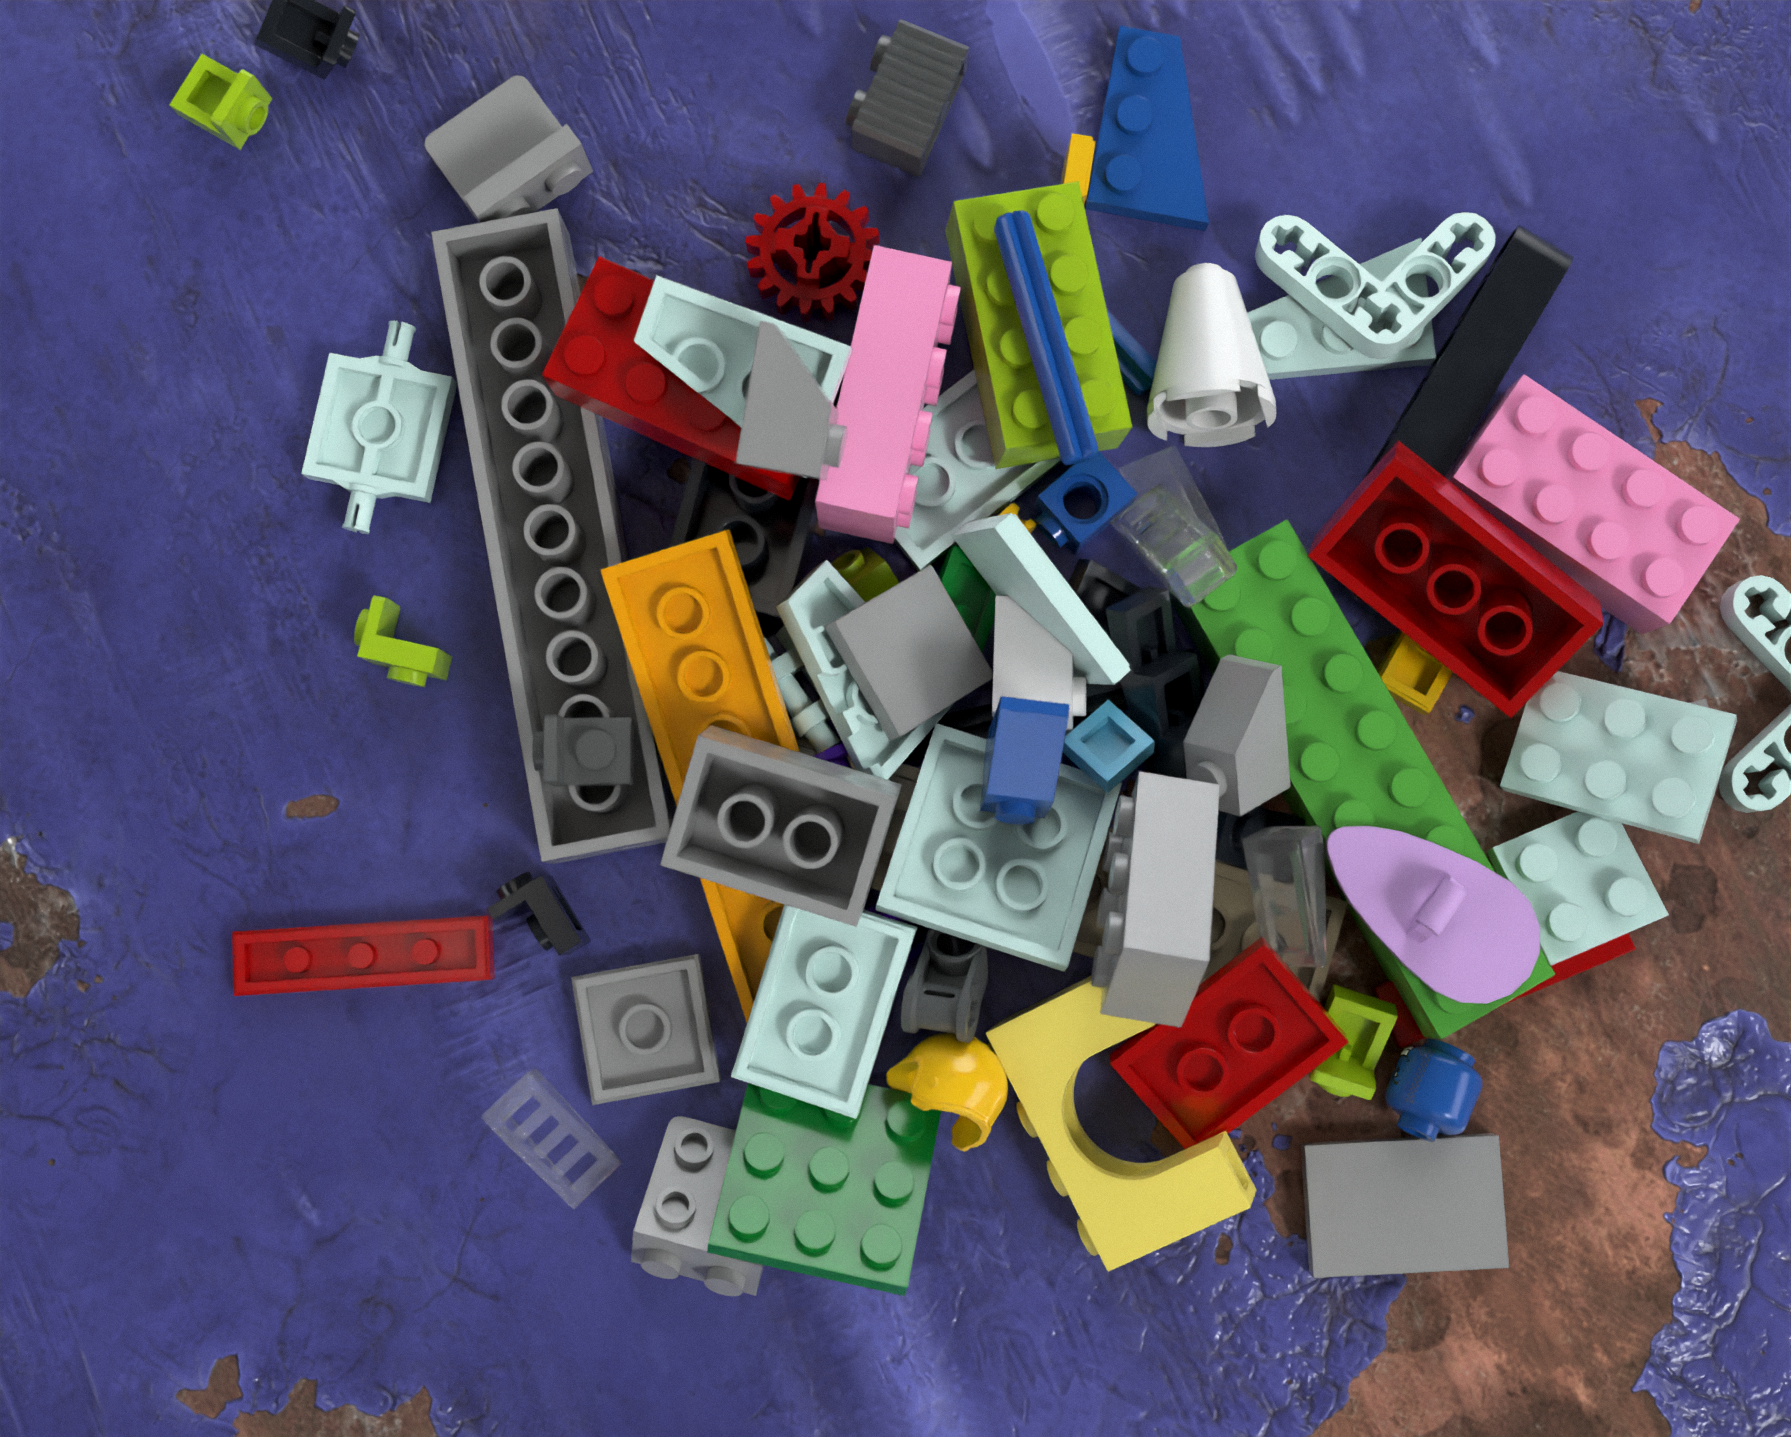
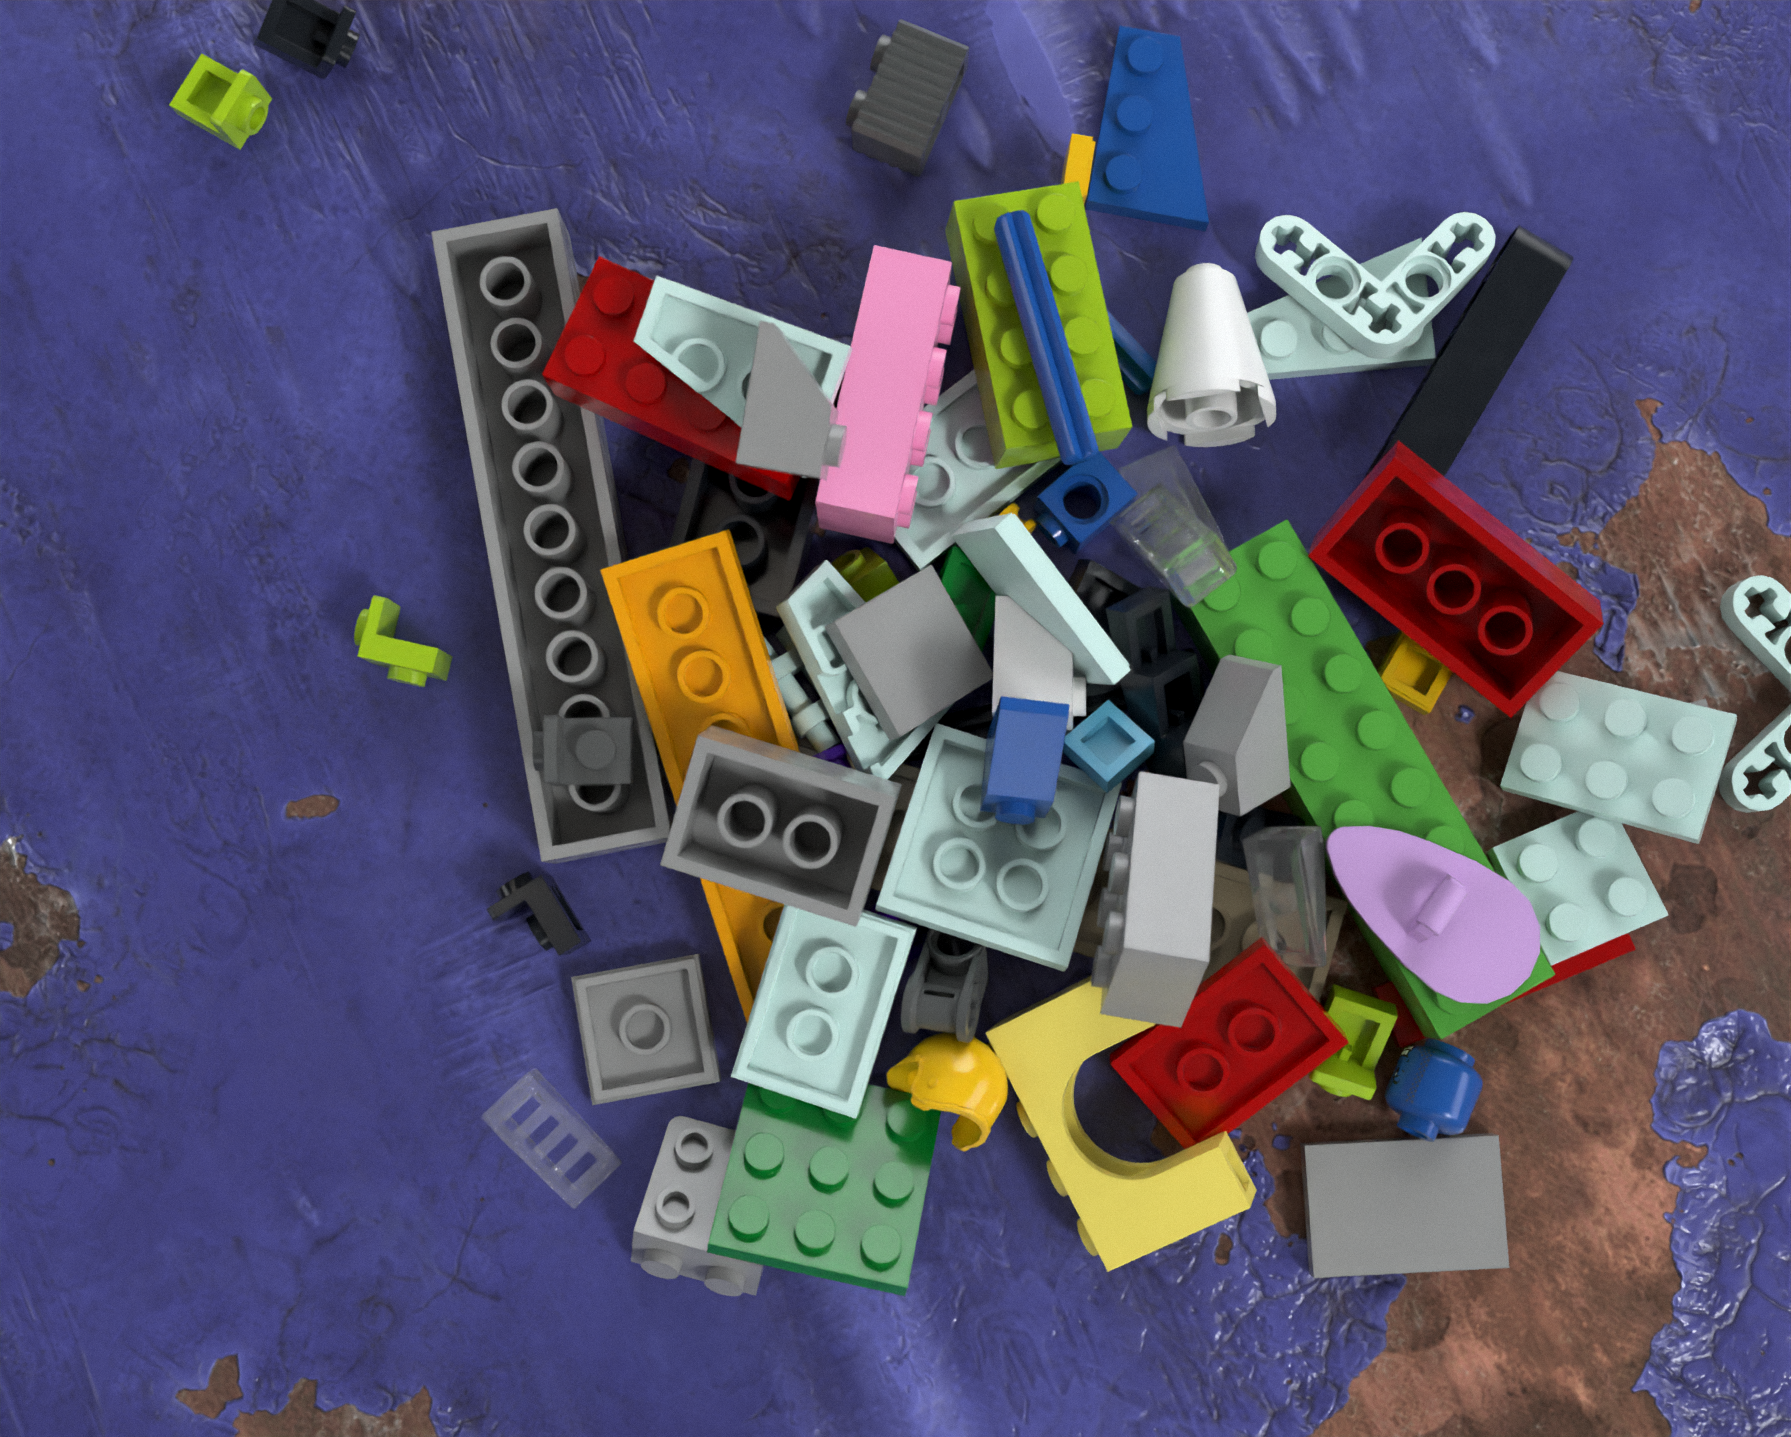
red tile [232,915,495,996] -> none
light aqua plate [301,321,457,534] -> none
light grey bracket [425,76,593,223] -> none
red gear [745,182,880,323] -> none
bright pink brick [1445,374,1740,635] -> none

